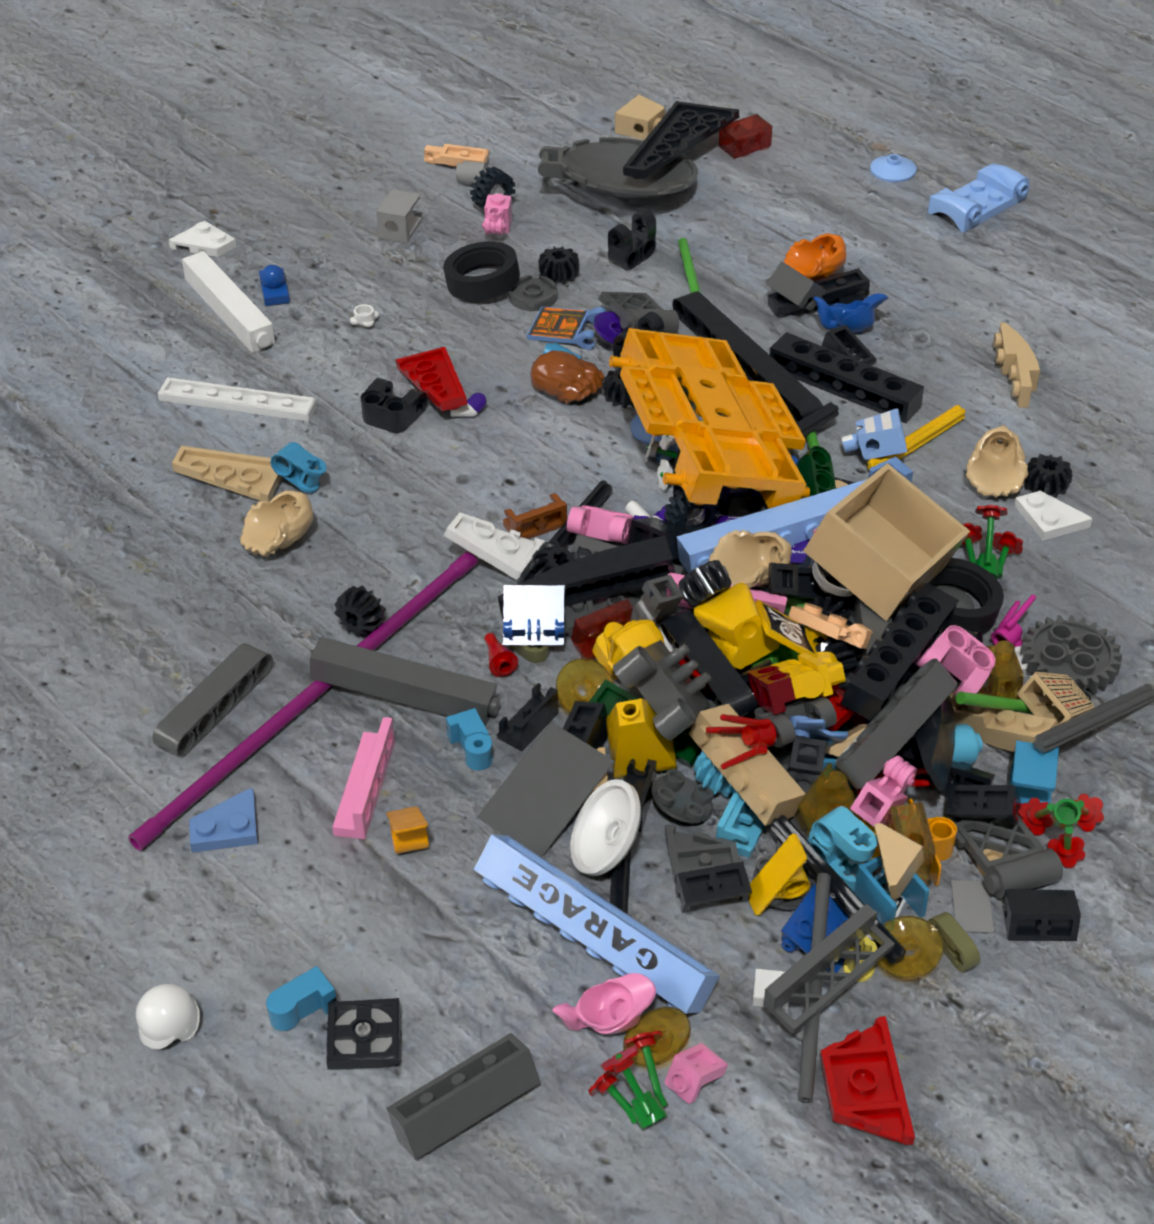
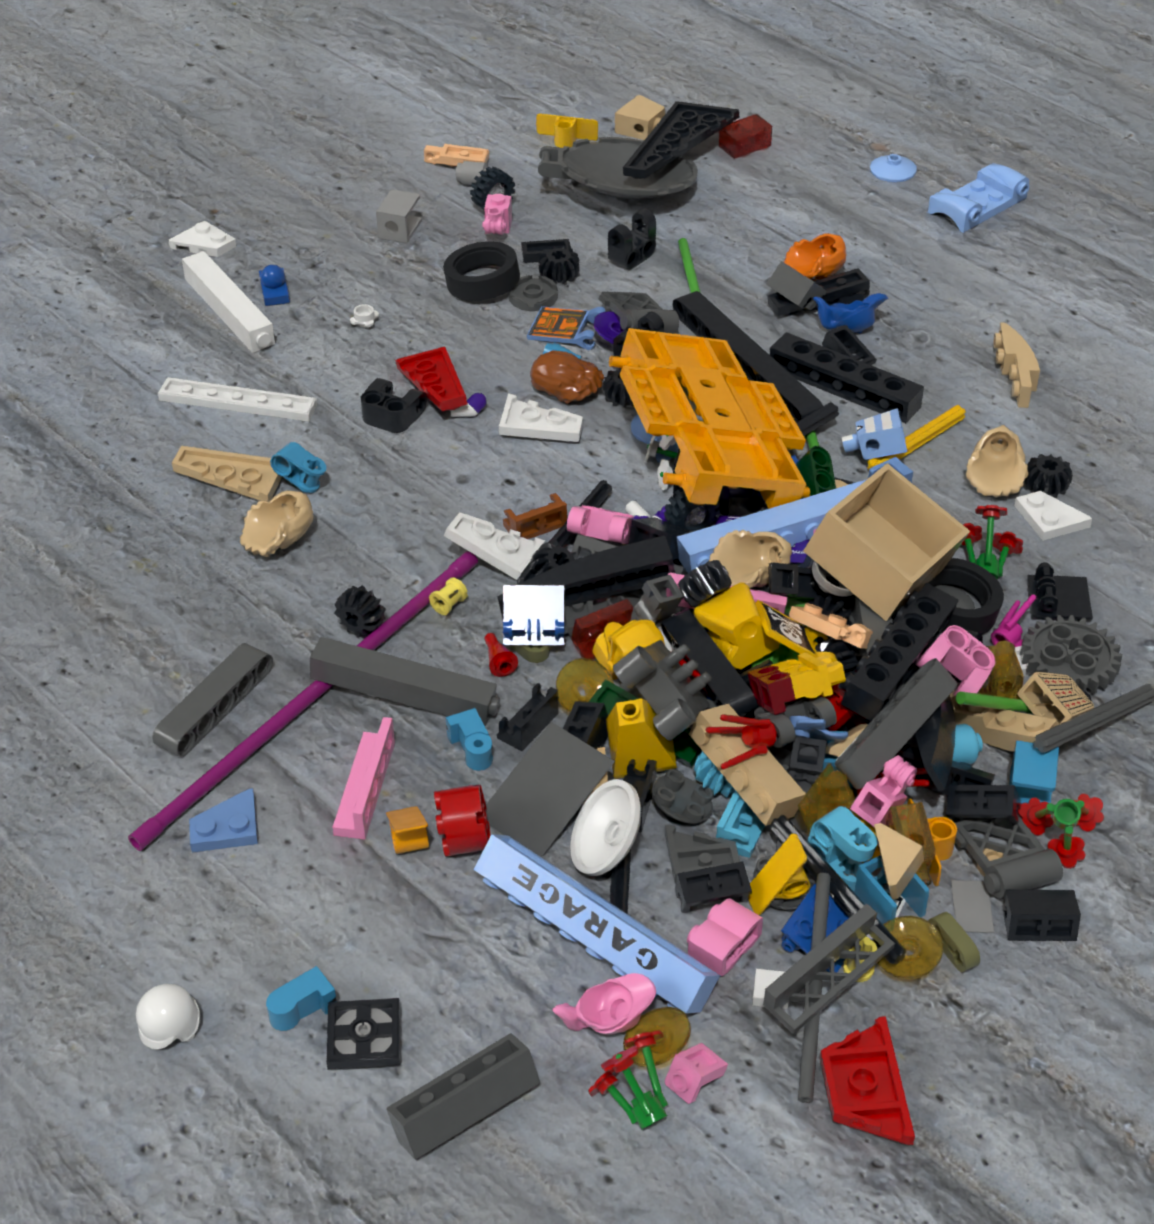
none -> light yellow bush [429,577,468,615]
none -> red brick [434,785,491,857]
none -> white wing [499,393,583,442]
none -> black tile [521,239,571,263]
none -> yellow piece [536,113,598,148]
none -> bright pink brick [687,898,763,976]
none -> black hinge [1027,562,1093,620]

